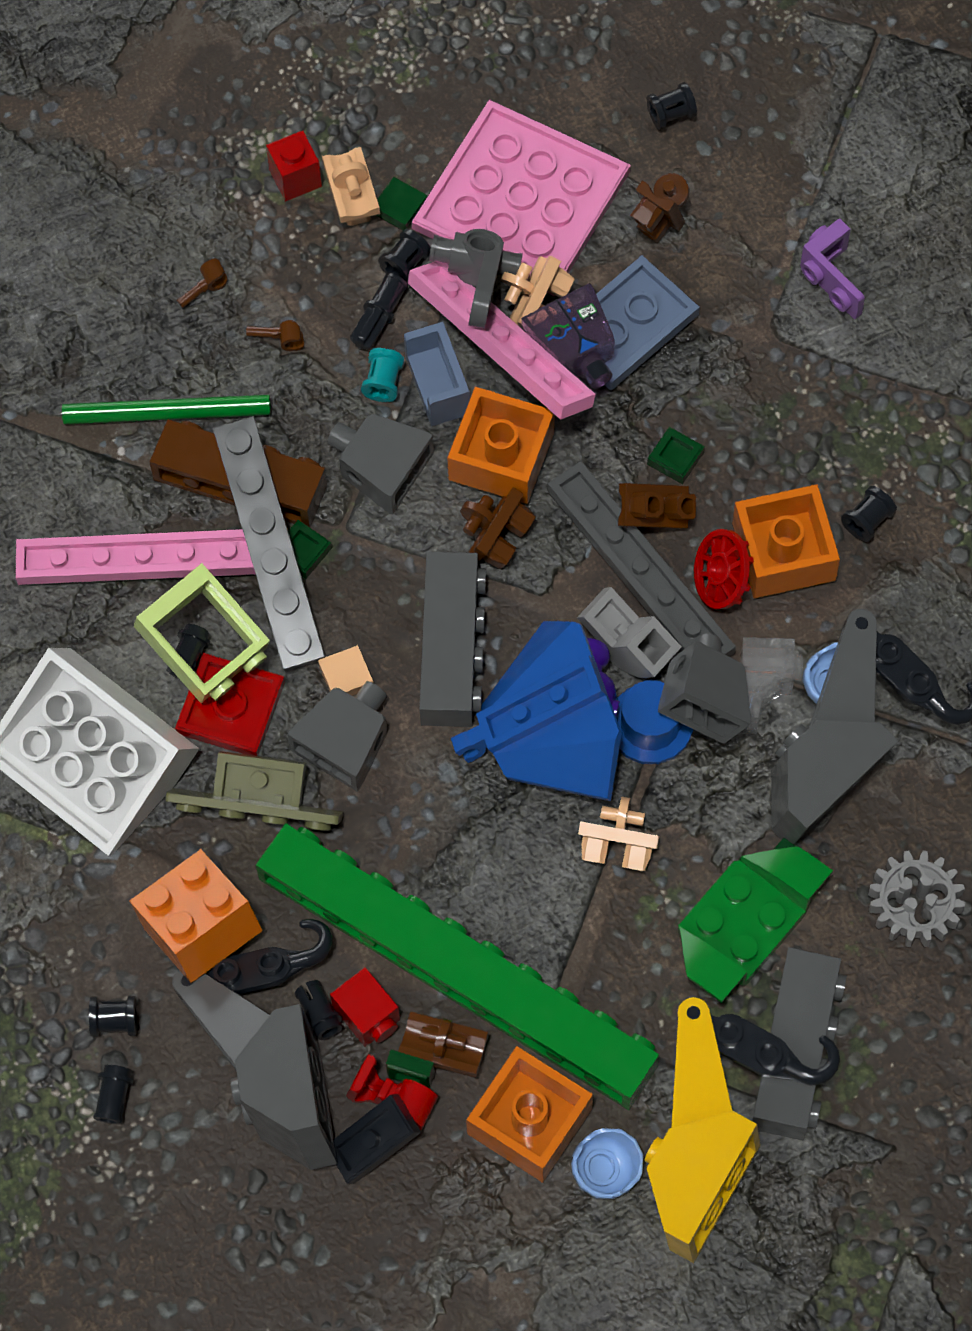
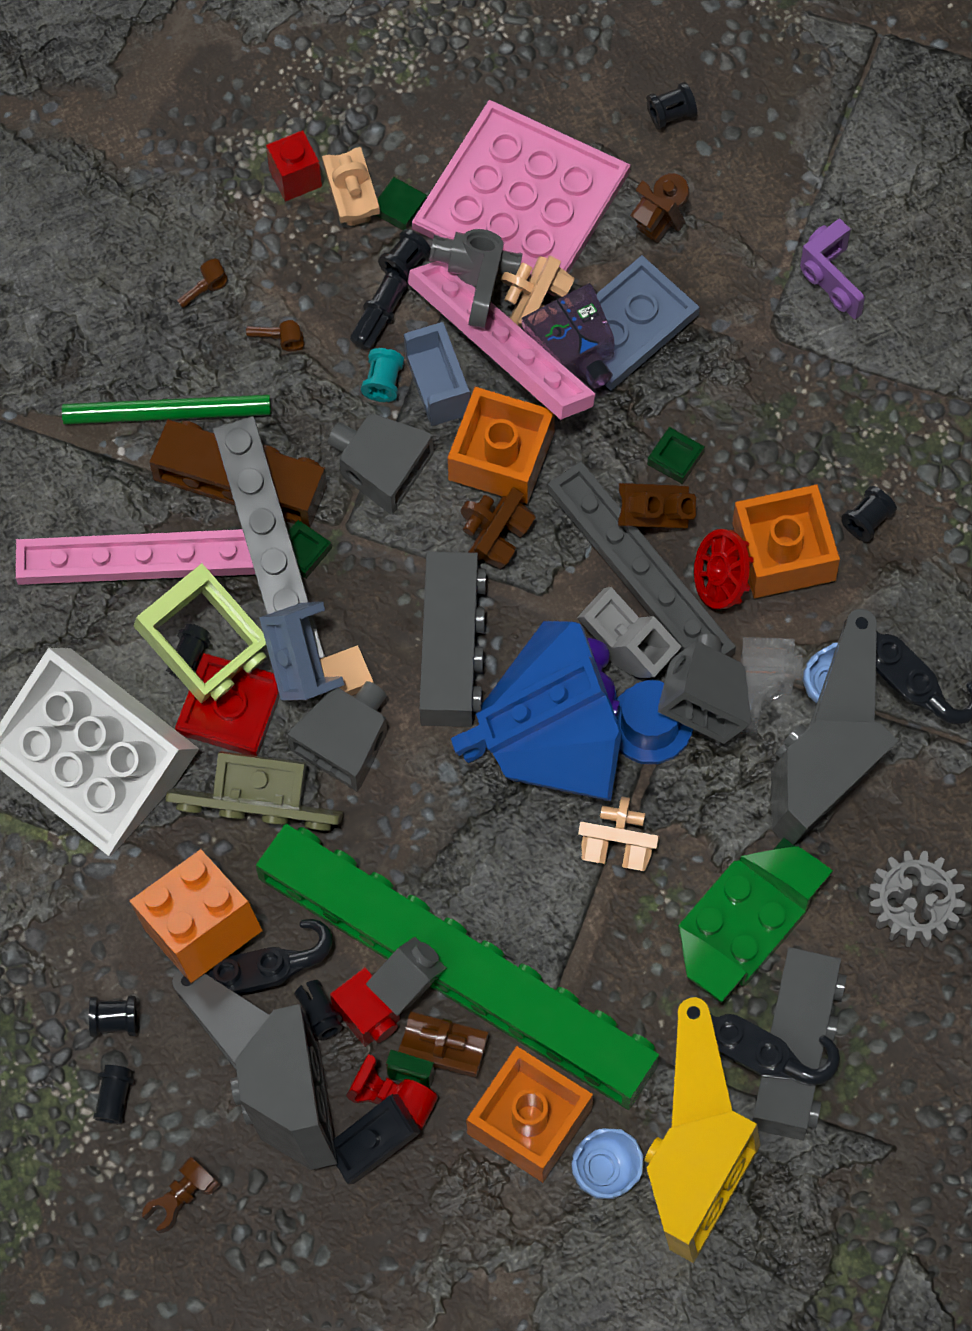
none -> reddish brown piece [142,1156,220,1233]
none -> sand blue panel [259,601,345,700]
none -> dark grey brick [366,937,446,1016]

